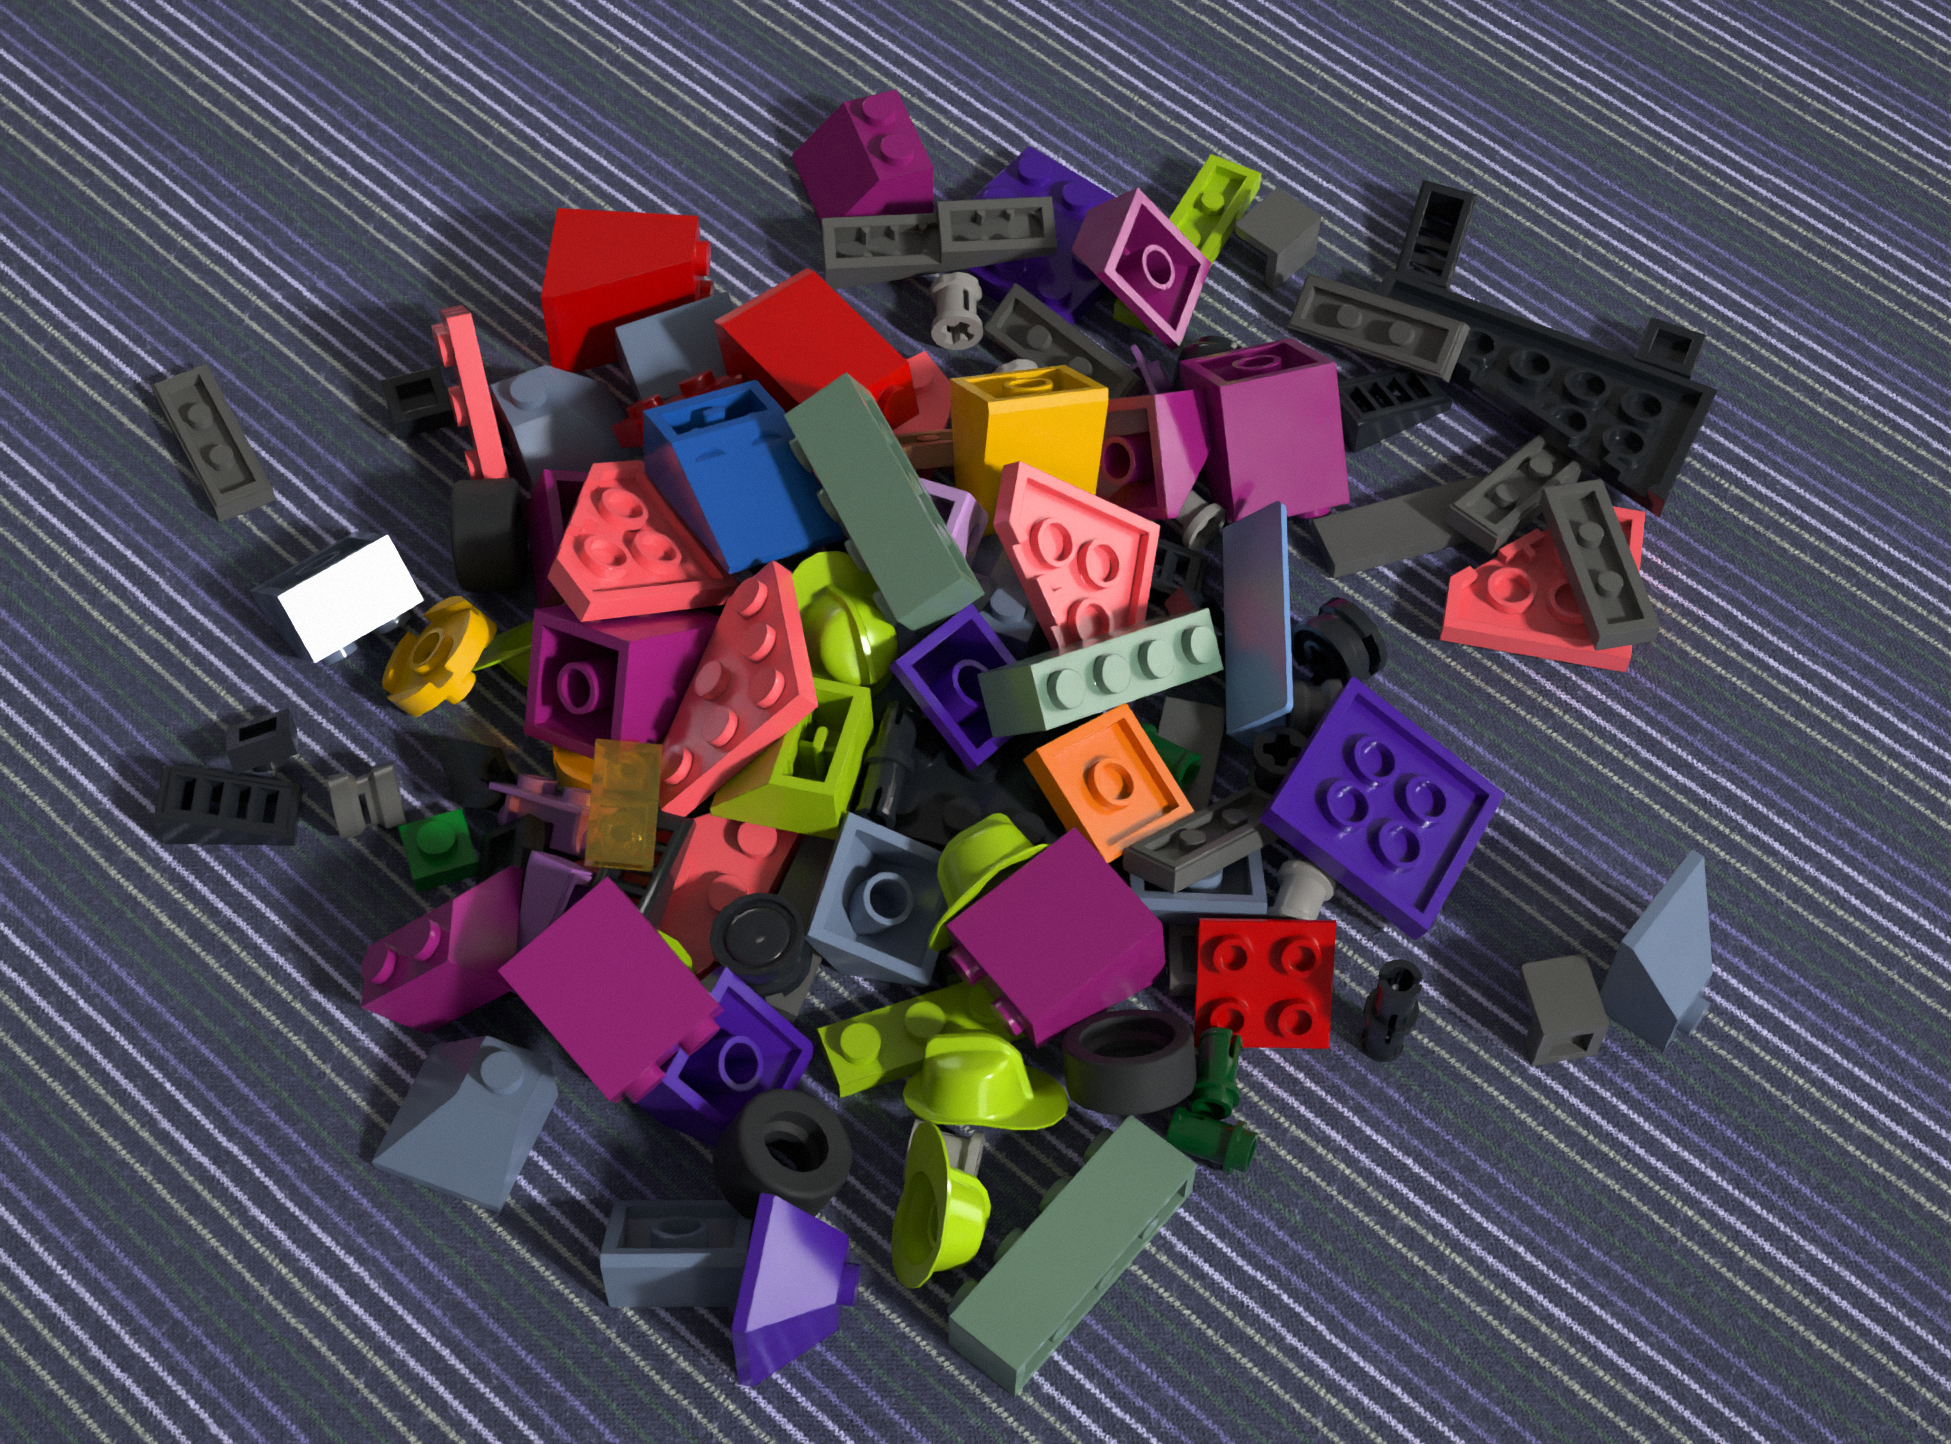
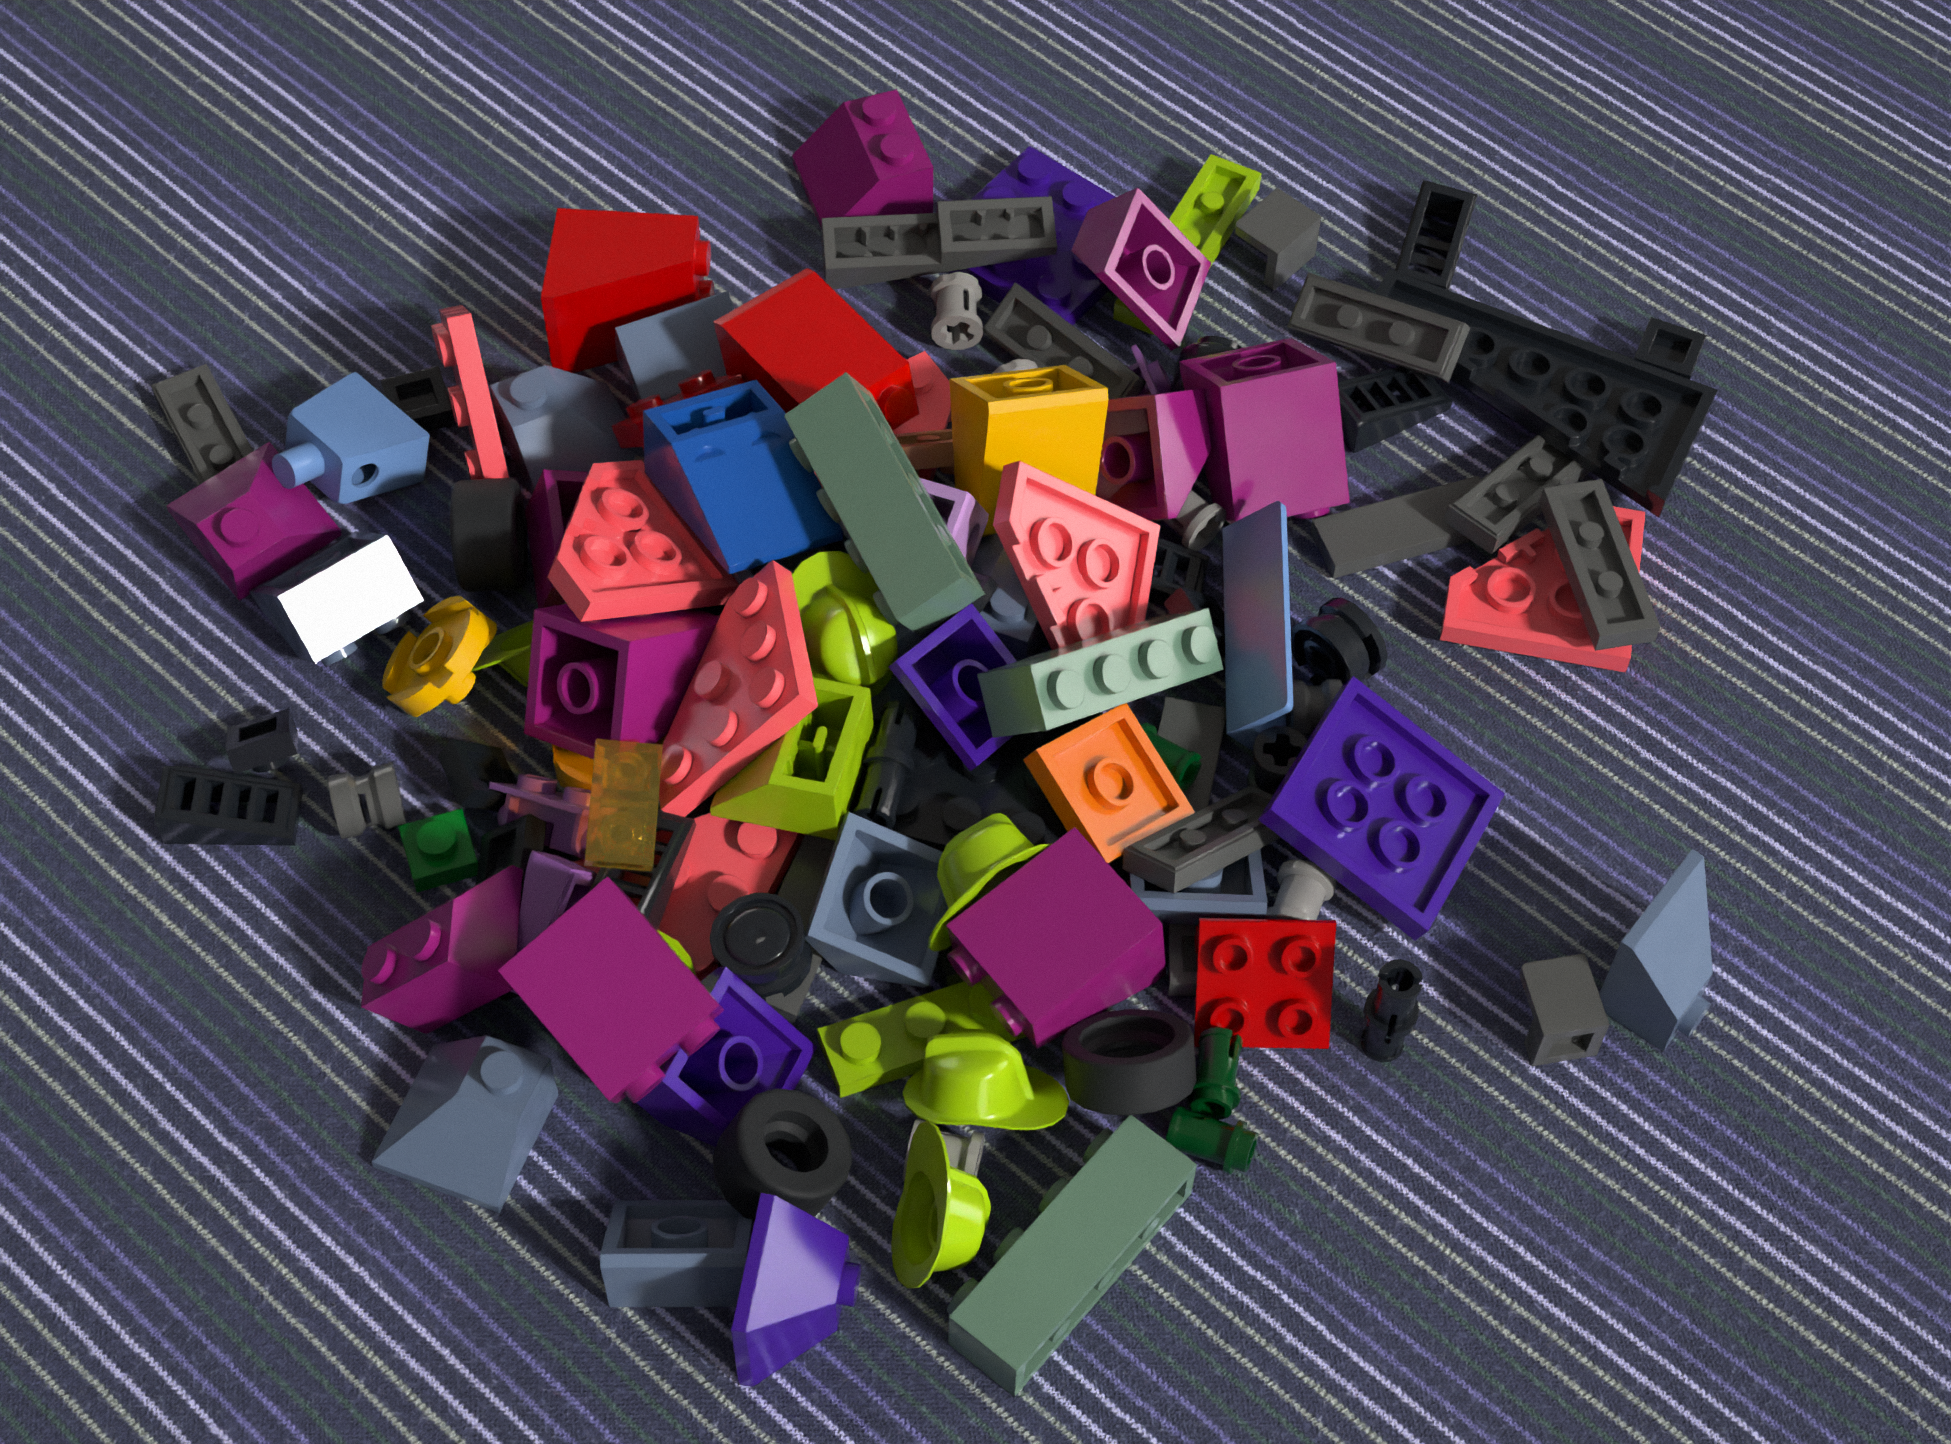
none -> magenta slope [166,442,342,601]
none -> medium blue torso [272,372,430,504]

